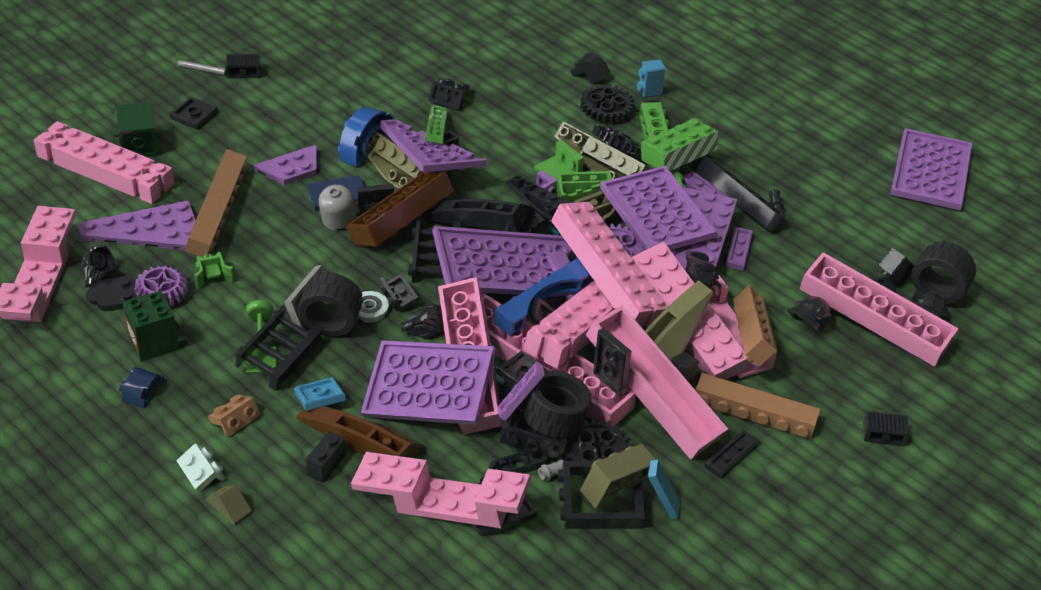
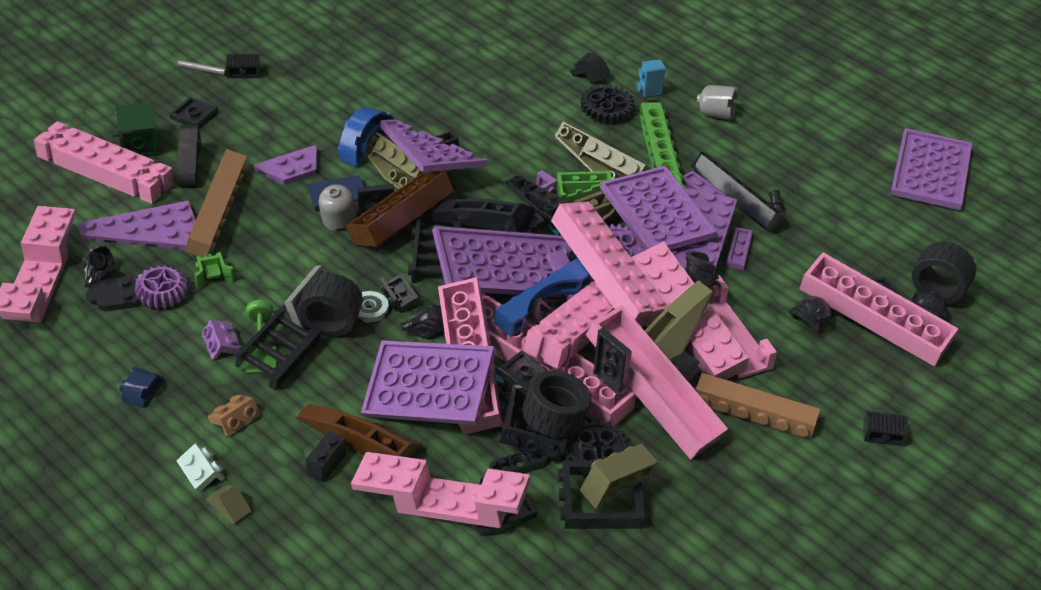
dark green container [122,290,187,362] -> none
dark azure tile [294,377,346,411] -> none
bright green tile [425,105,447,144] -> none
black bracket [428,78,474,110] -> none
medium lavender tile [498,362,544,421] -> none
bright green bracket [534,140,584,179] -> none
light grey pin [538,460,563,481] -> none
black gear [592,124,641,157] -> none
bright green brick [641,118,718,171] -> none
dark azure tile [648,459,680,519] -> none
black tile [704,429,760,479] -> none
medium nougat brick [733,285,777,367] -> none
black brick [879,248,914,285] -> none
none -> black beam [177,125,201,186]
none -> medium lavender bracket [202,319,241,360]
none -> light grey cylinder [697,85,738,120]

